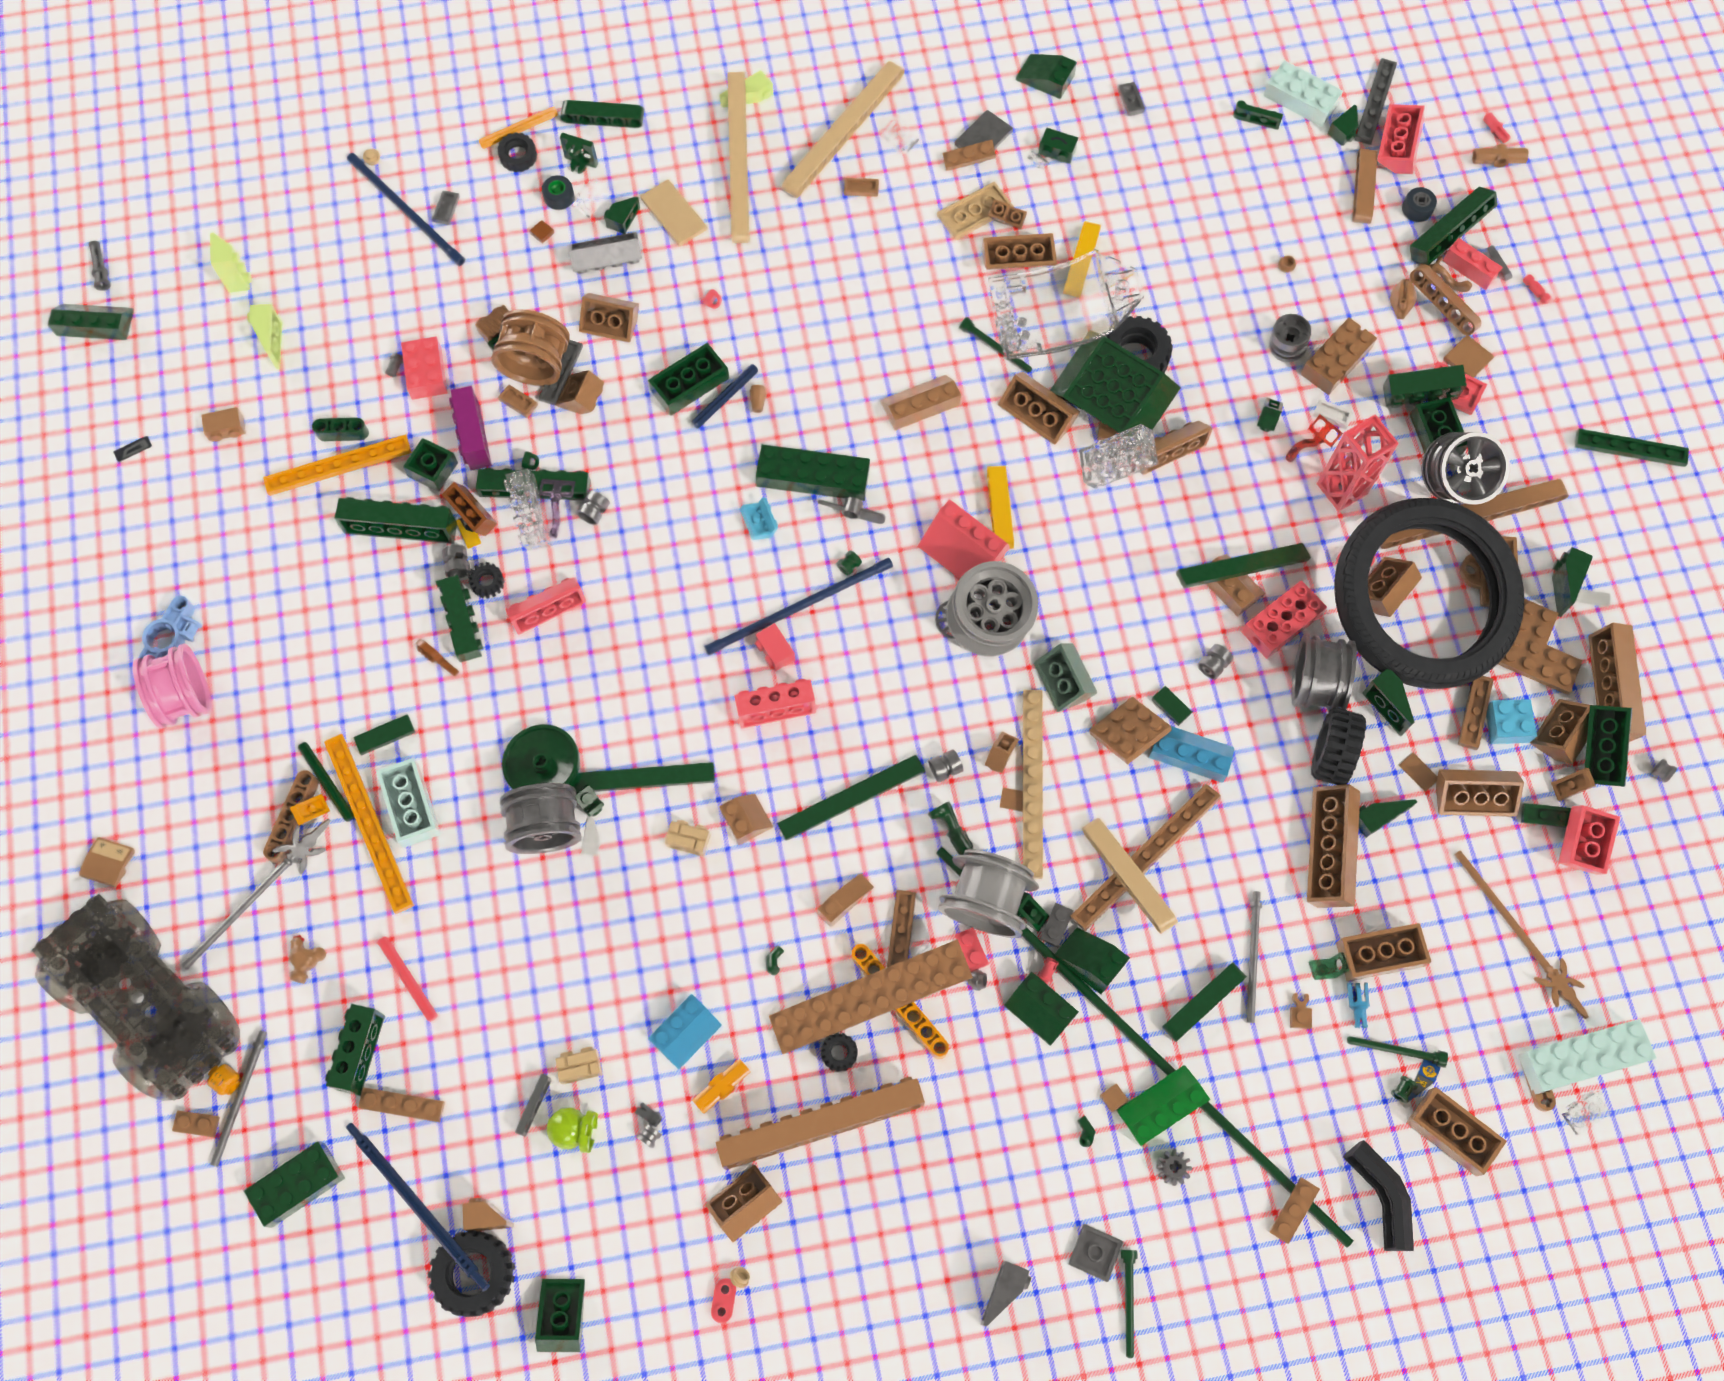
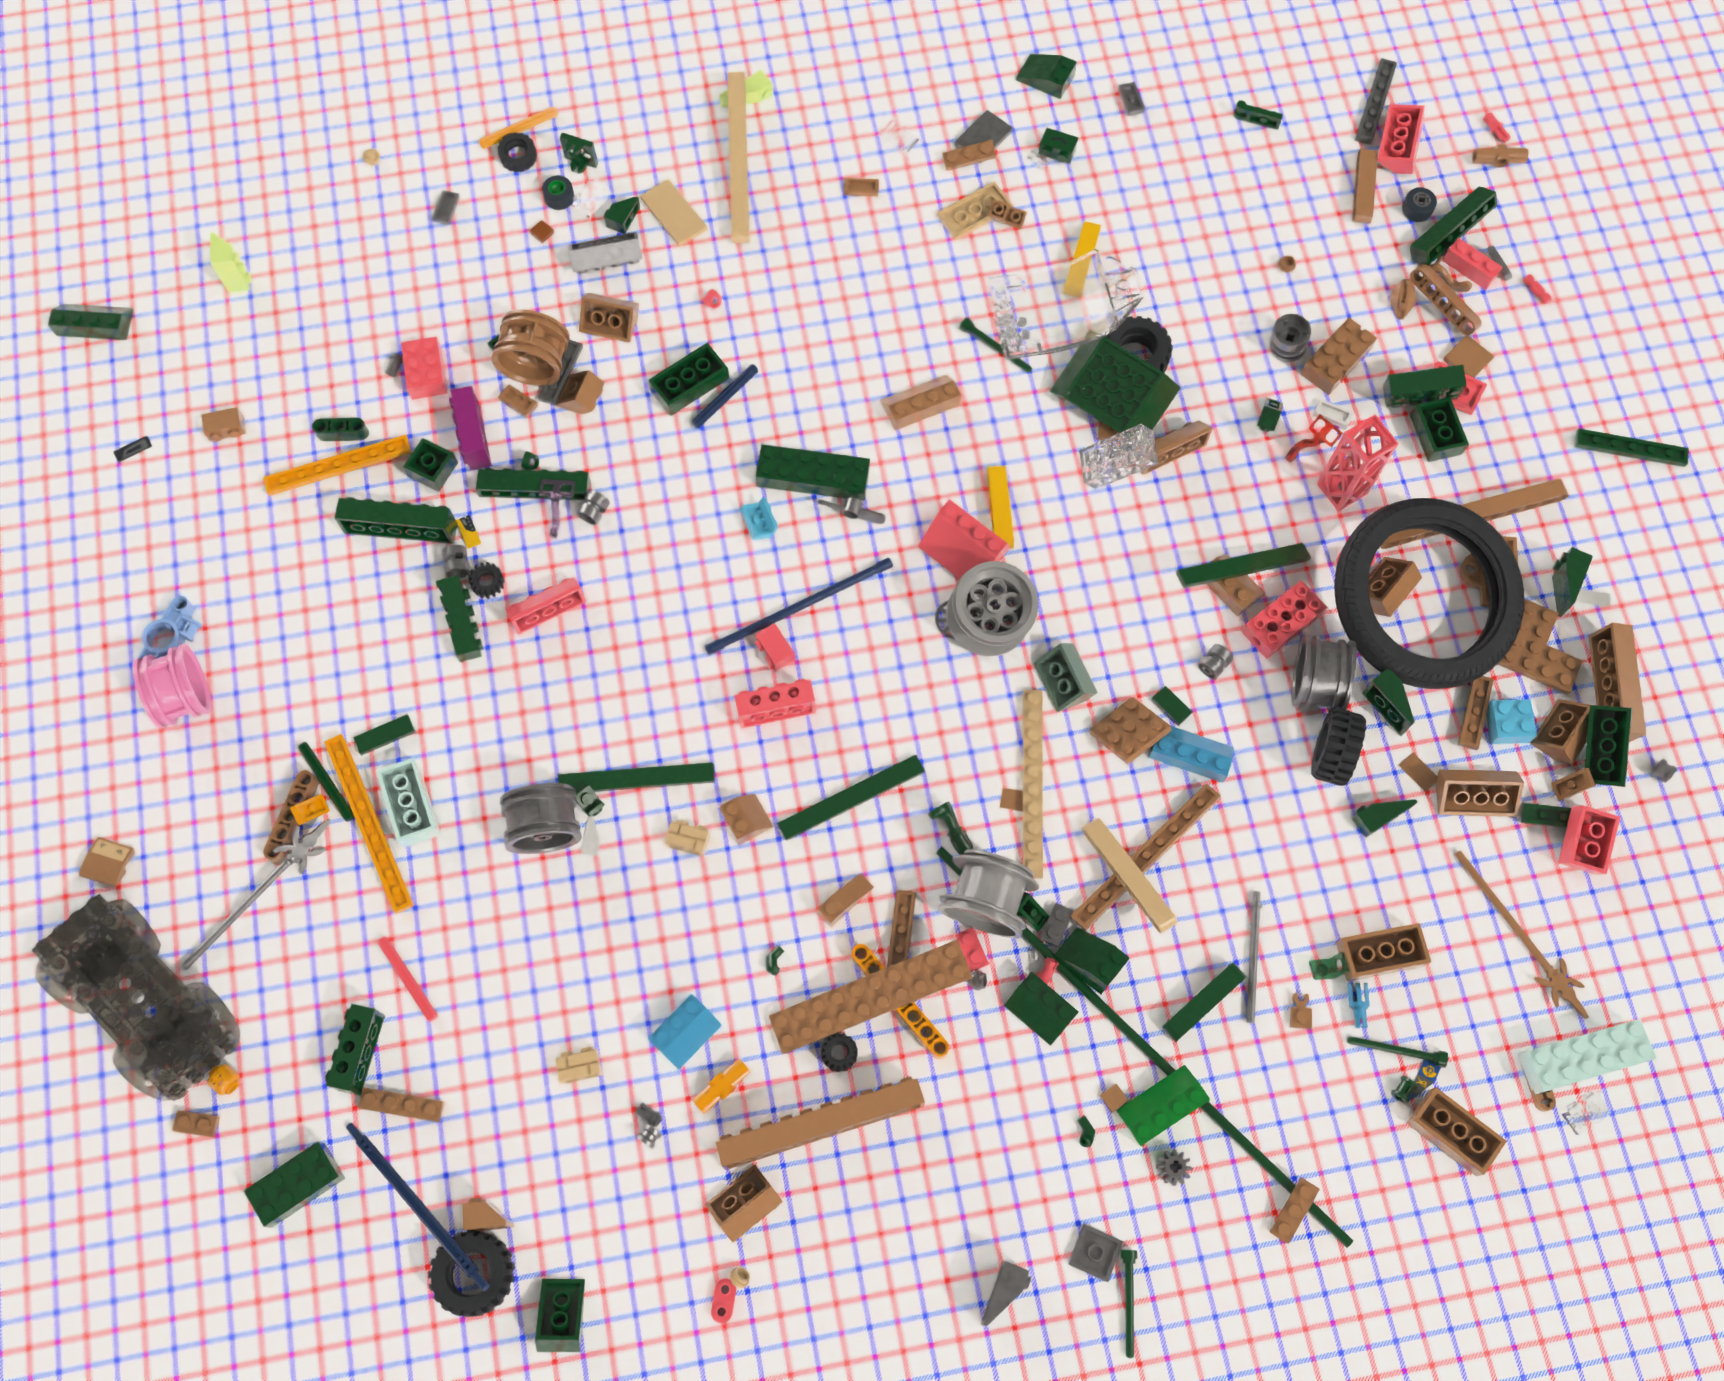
dark grey pin [88,240,111,291] -> none
flat silver bar [210,1030,268,1167] -> none
yellowish green slope [247,304,283,370] -> none
medium nougat animal [289,935,327,984] -> none
dark blue piece [347,152,466,266] -> none
dark orange piece [415,638,460,677] -> none
dark orange brick [442,482,498,537] -> none
medium nougat brick [475,304,509,343] -> none
dark green dish [502,724,580,790] -> none
clear brick [504,469,552,551] -> none
dark grey tile [515,1073,552,1137] -> none
lime tile [546,1107,598,1153] -> none
dark green beam [560,100,645,128] -> none
medium nougat cone [749,385,767,413] -> none
tan beam [782,60,905,198] -> none
dark green wheel [836,550,862,576] -> none
flat silver wheel [928,749,964,783] -> none
medium nougat slope [982,233,1057,270] -> none
medium nougat slope [985,731,1019,773] -> none
medium nougat slope [997,372,1081,445] -> none
light aqua brick [1263,60,1343,127] -> none
medium nougat brick [1307,784,1360,908] -> none
dark green slope [1327,104,1358,146] -> none
black piece [1343,1140,1414,1251] -> none
flat silver wheel [1421,432,1510,504] -> none

